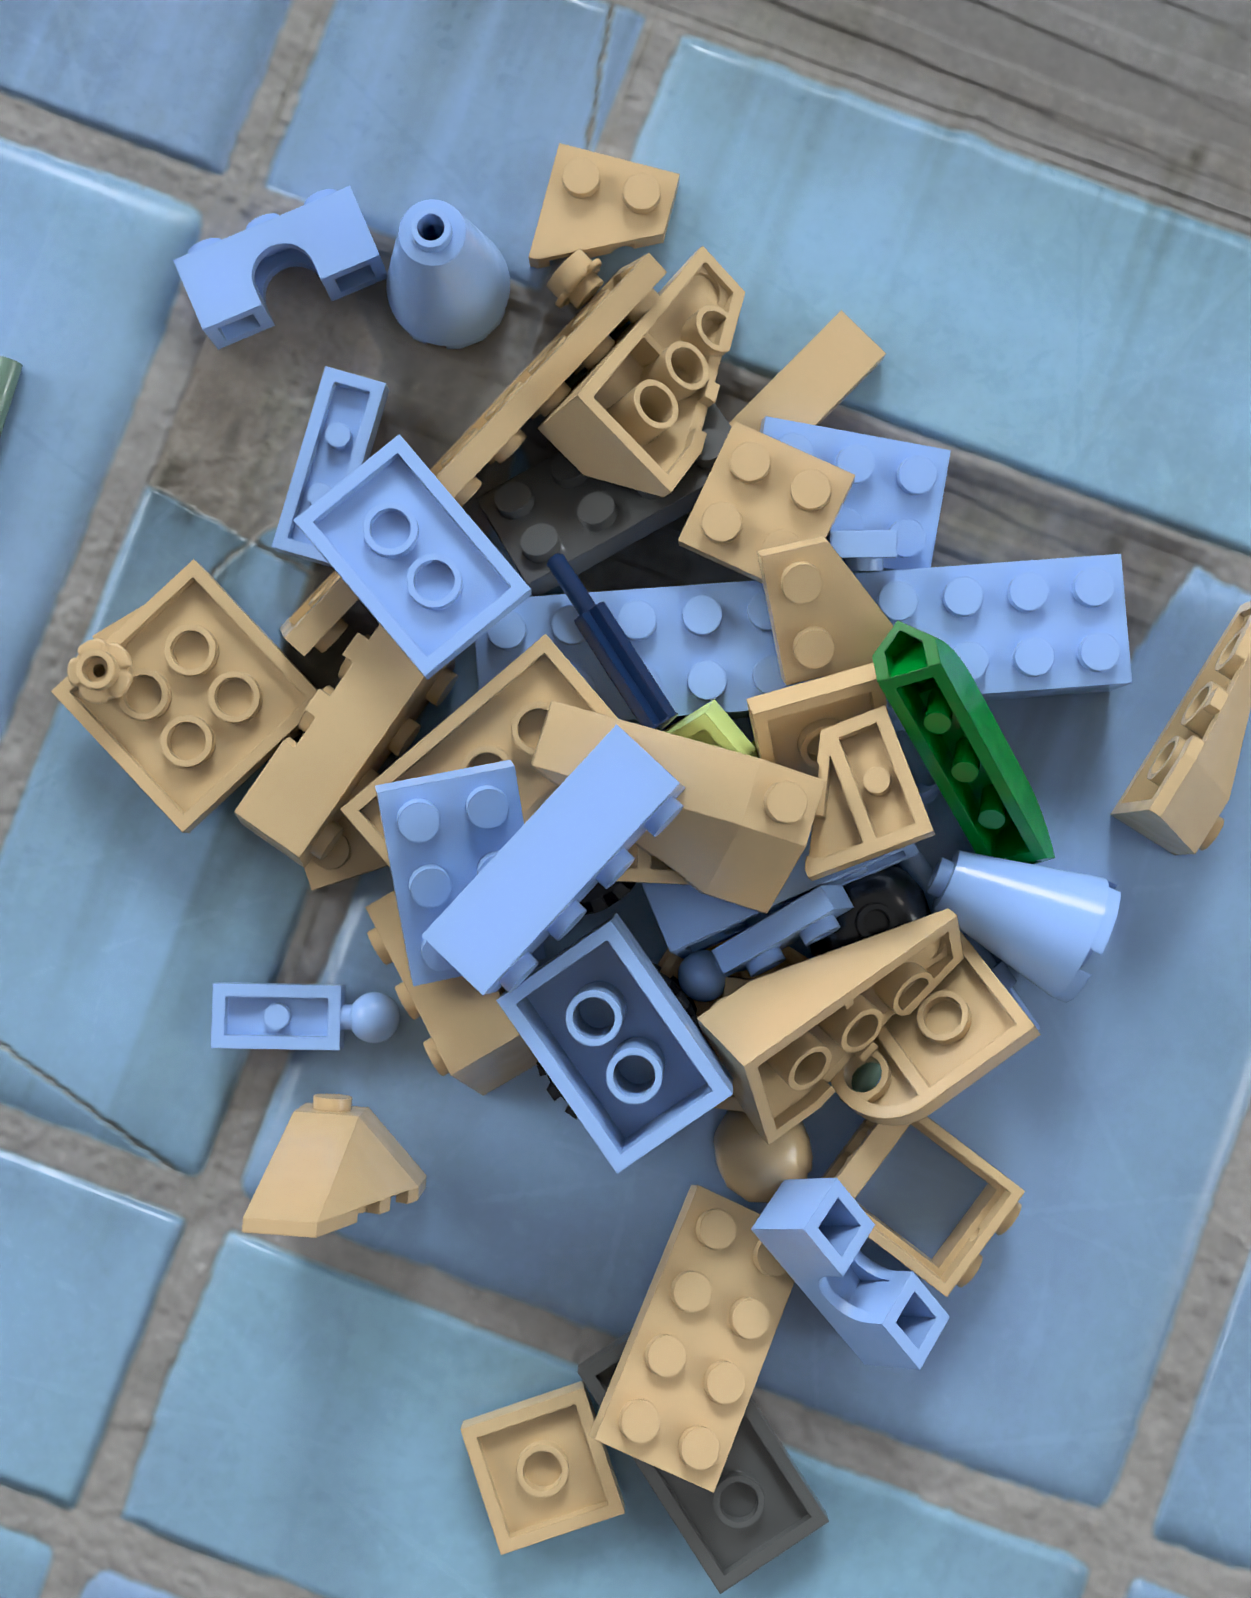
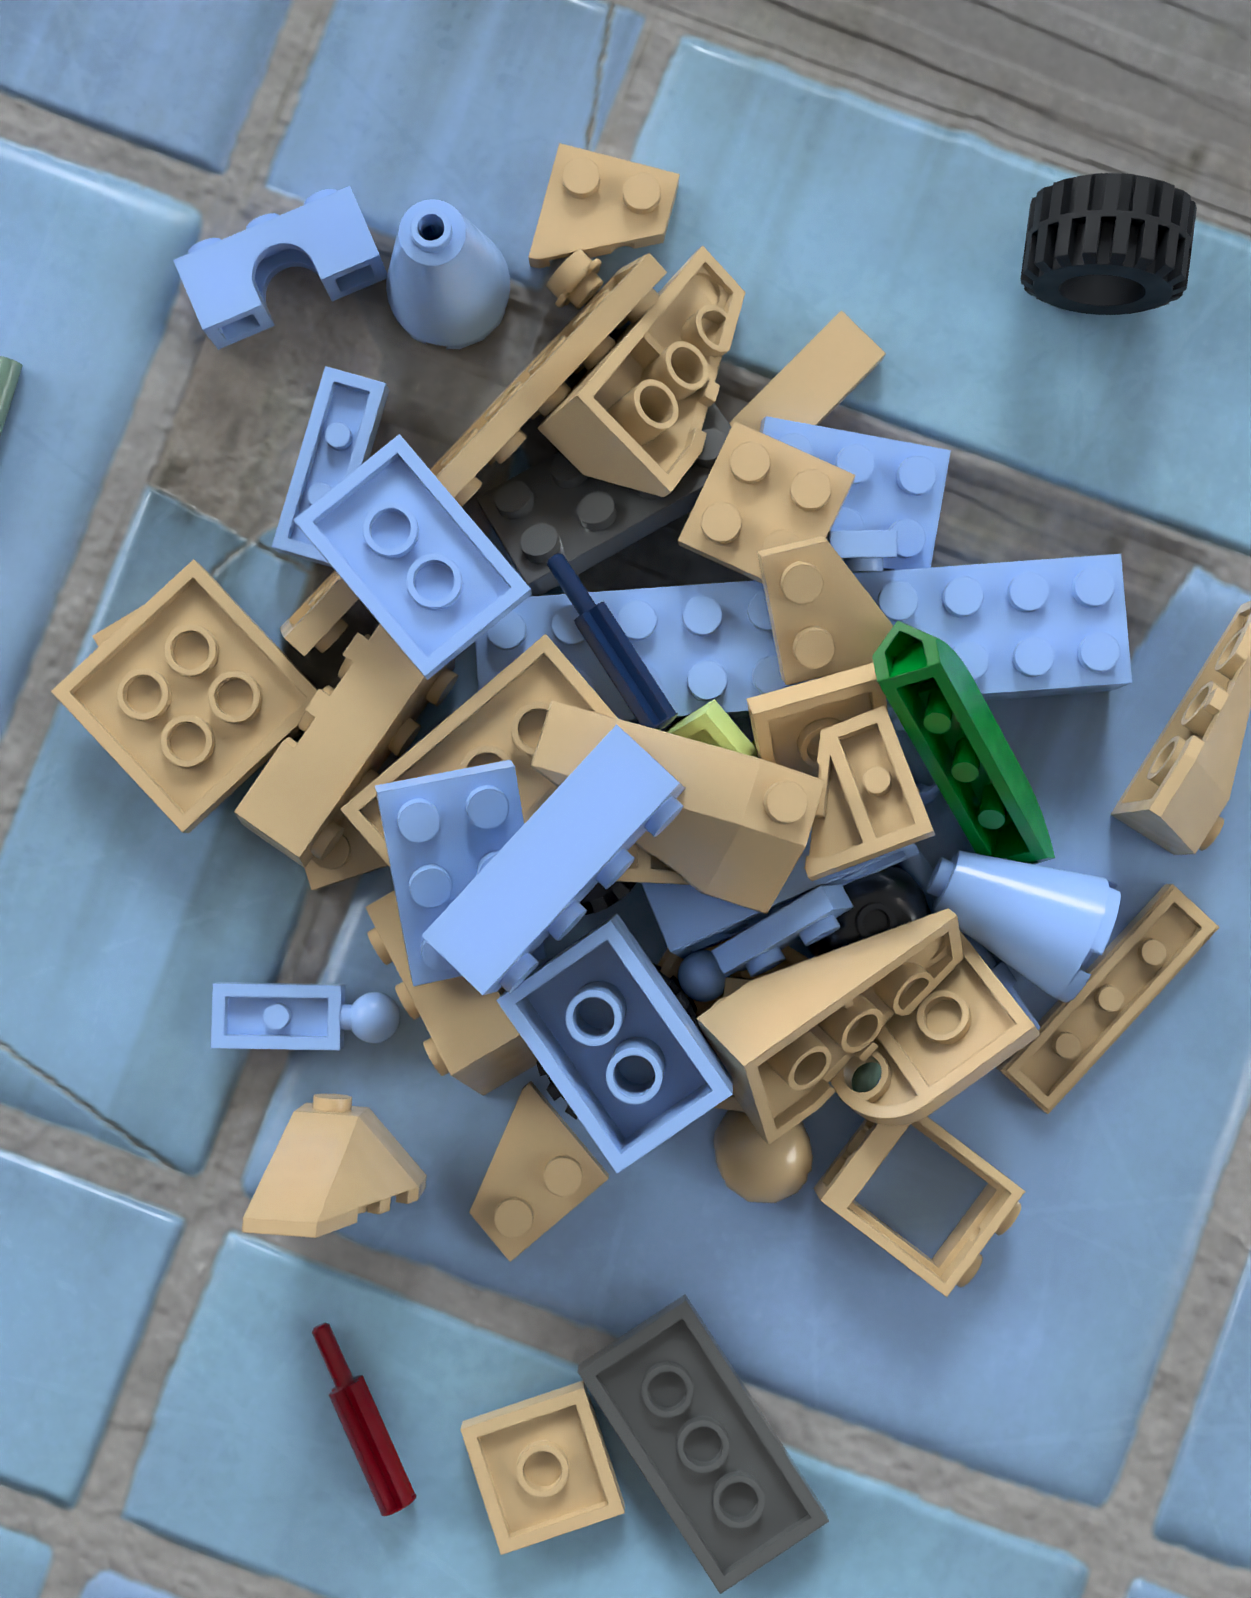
tan plate [67,639,133,704] -> none
tan plate [589,1185,795,1493] -> none
light blue arch [751,1178,950,1370] -> none
none -> dark red axle [312,1322,417,1516]
none -> tan wing [469,1081,609,1262]
none -> tan tile [996,884,1220,1114]
none -> black tyre [1020,173,1197,315]

